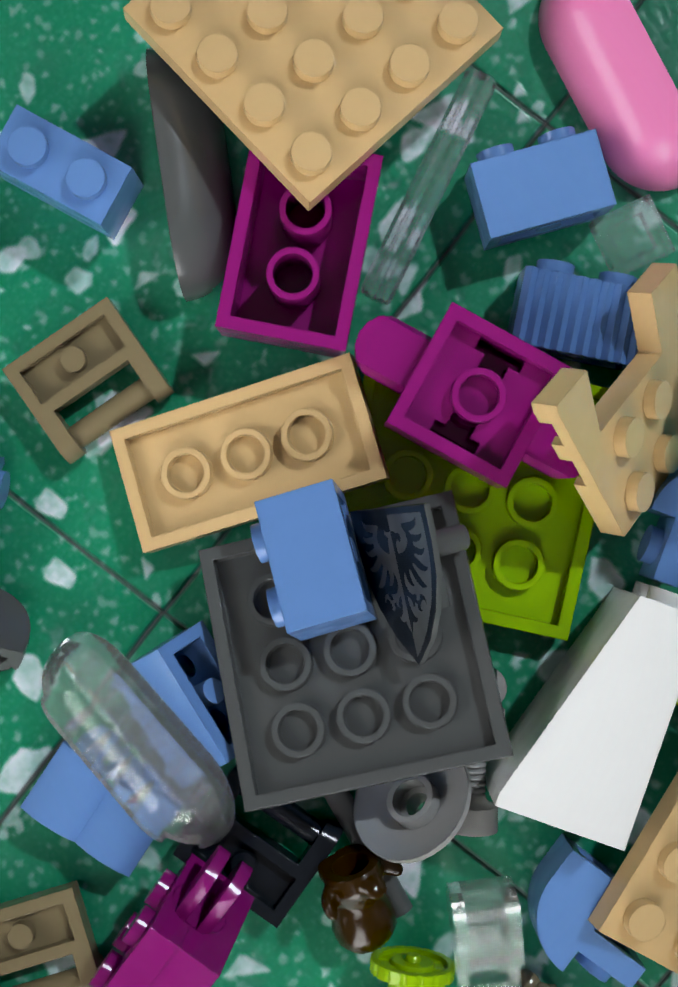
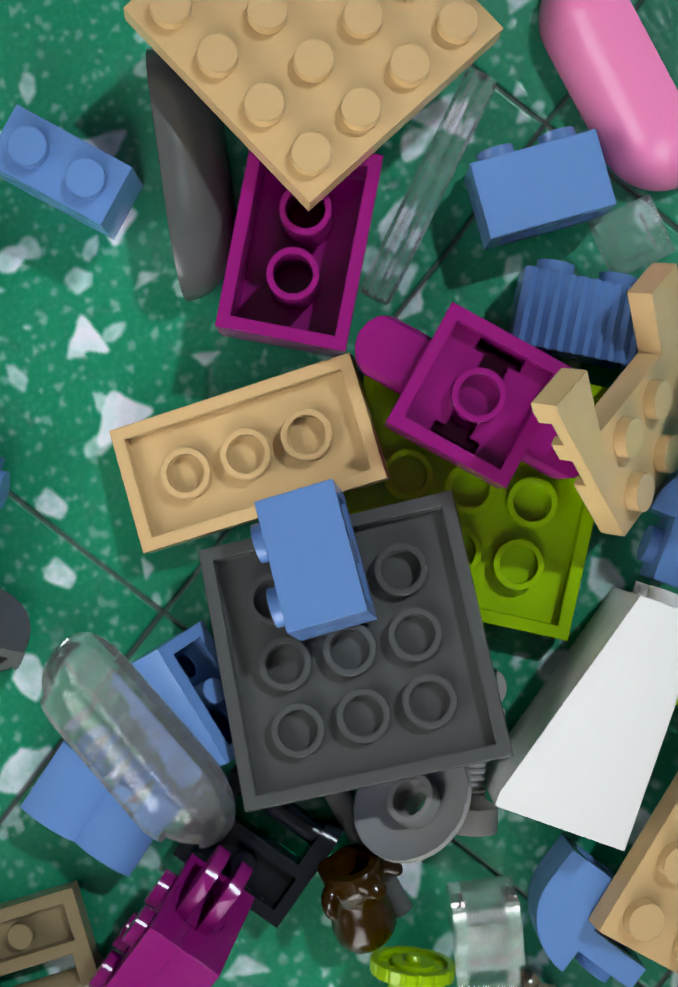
dark tan plate [2,297,175,464] -> none
shield [350,503,470,665] -> none

